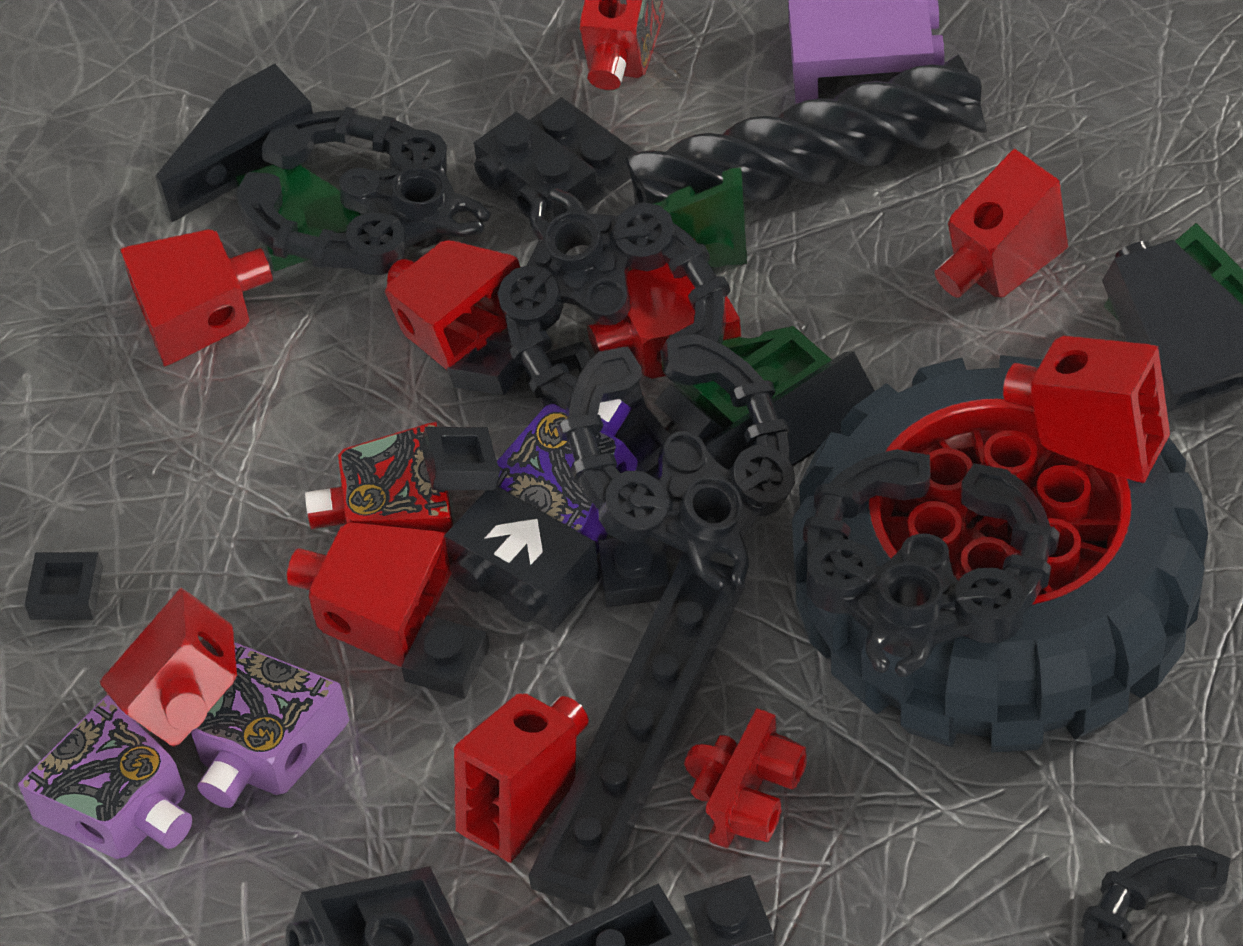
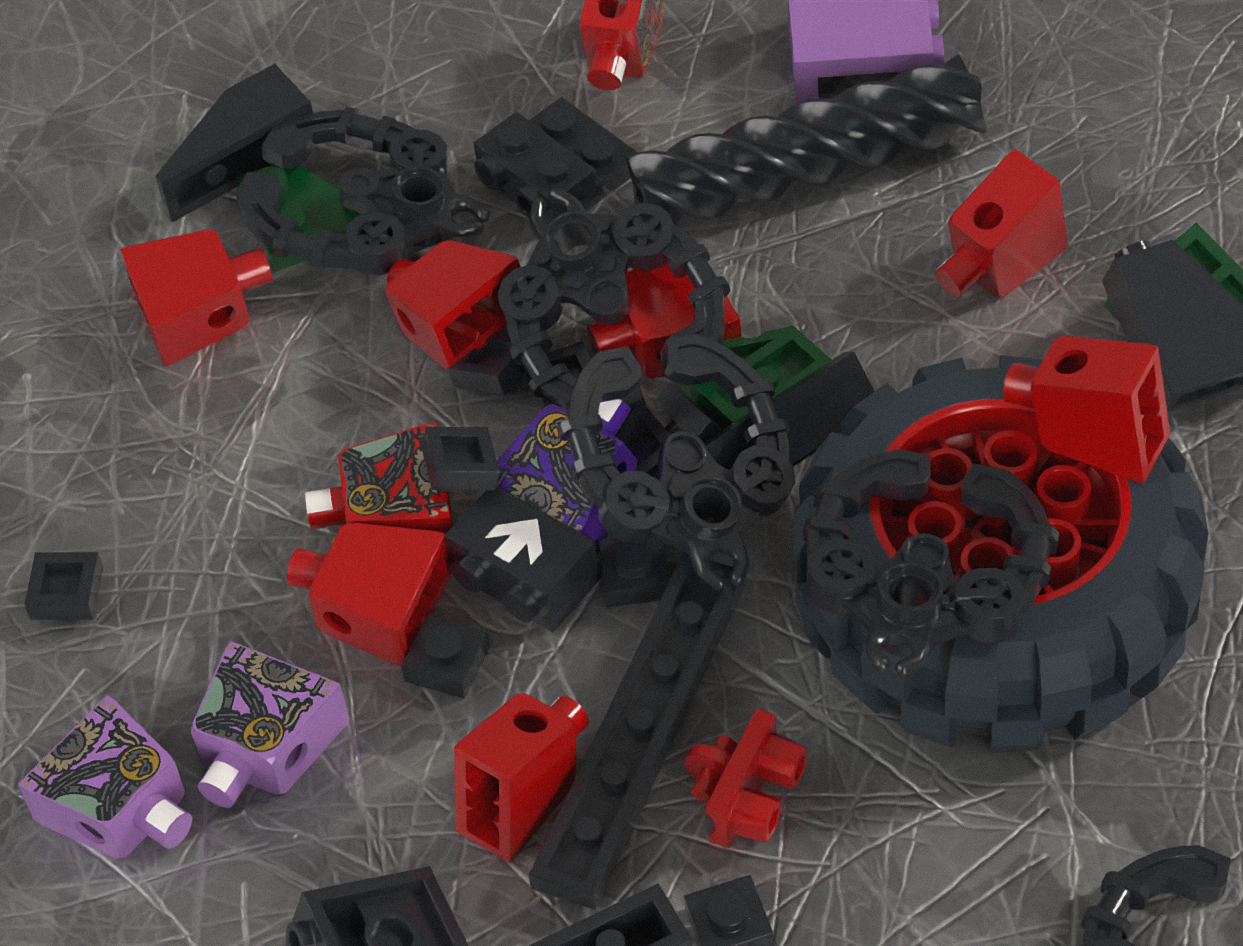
red torso [99,587,237,747] -> none
dark green wing [628,167,747,271] -> none

